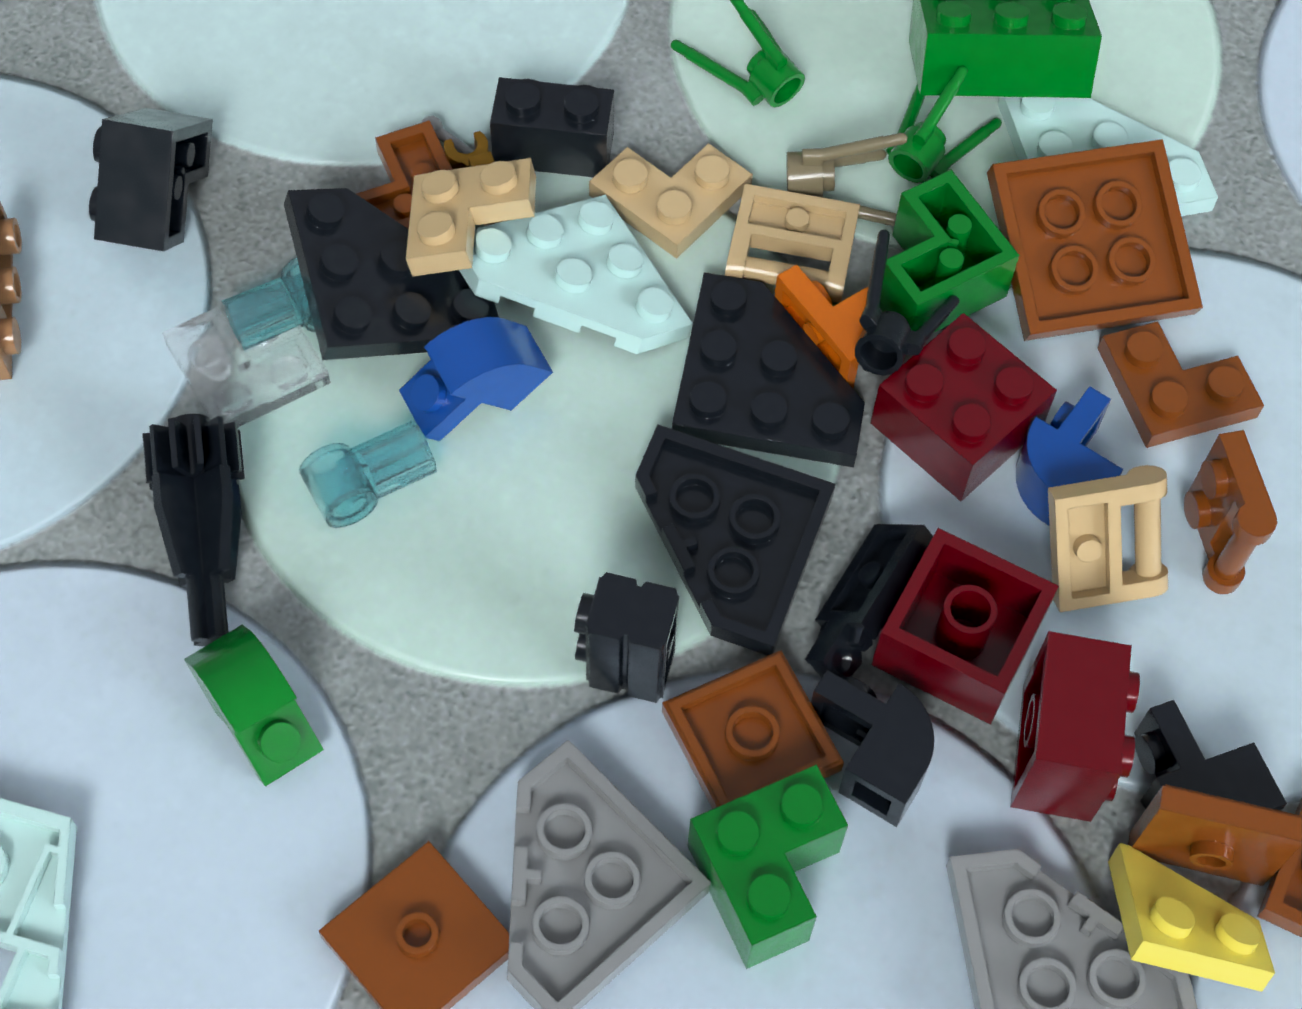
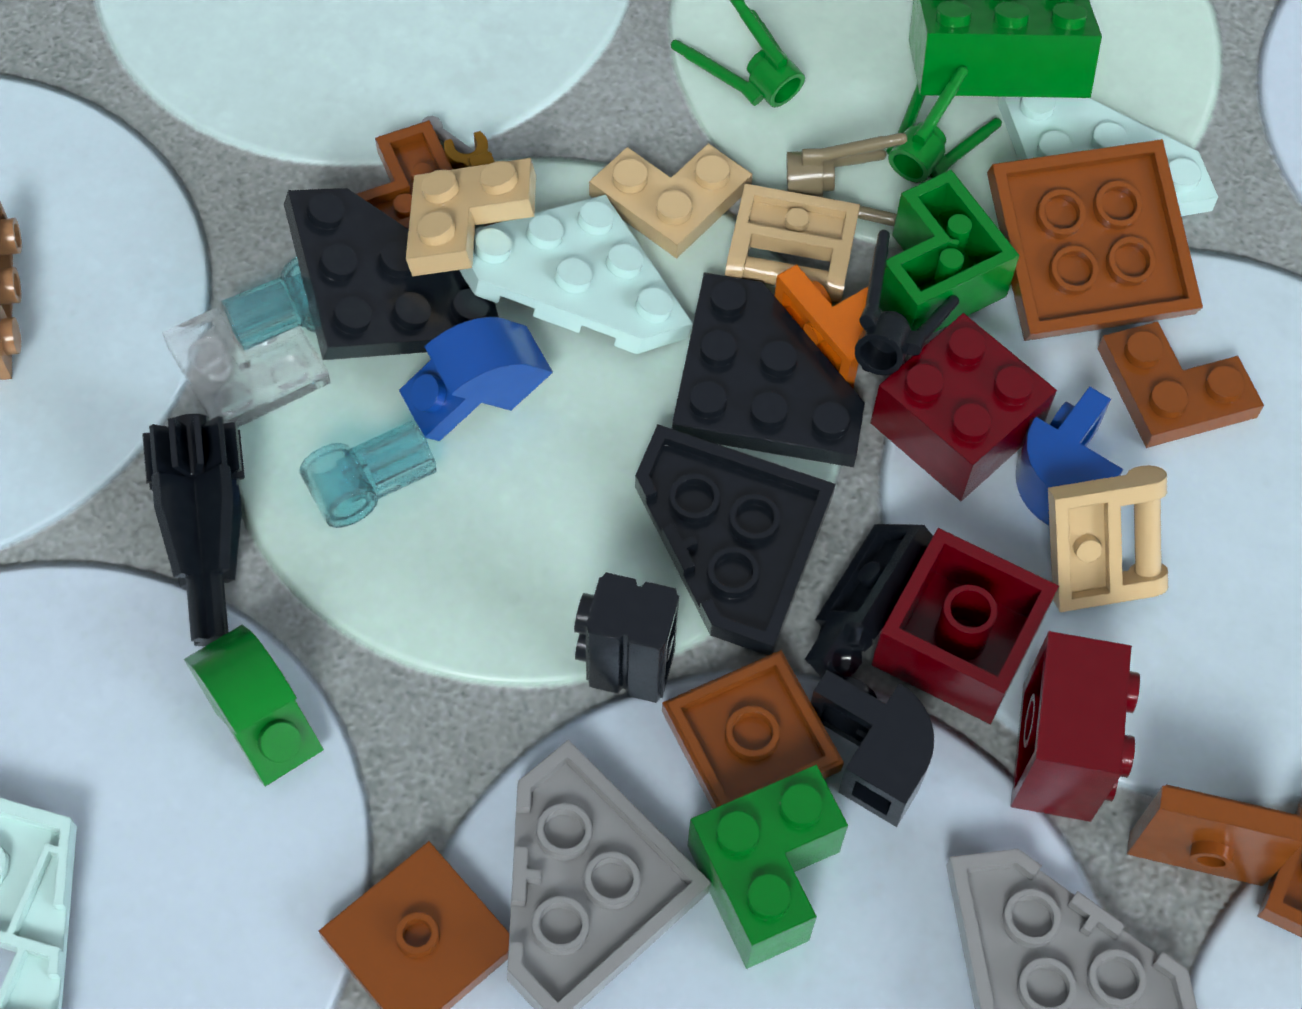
black brick [89,108,213,251] -> none
black brick [490,77,614,177] -> none
light yellow wing [1108,843,1275,992] -> none
black brick [1134,700,1287,811] -> none
dark orange plate [1184,430,1278,594] -> none

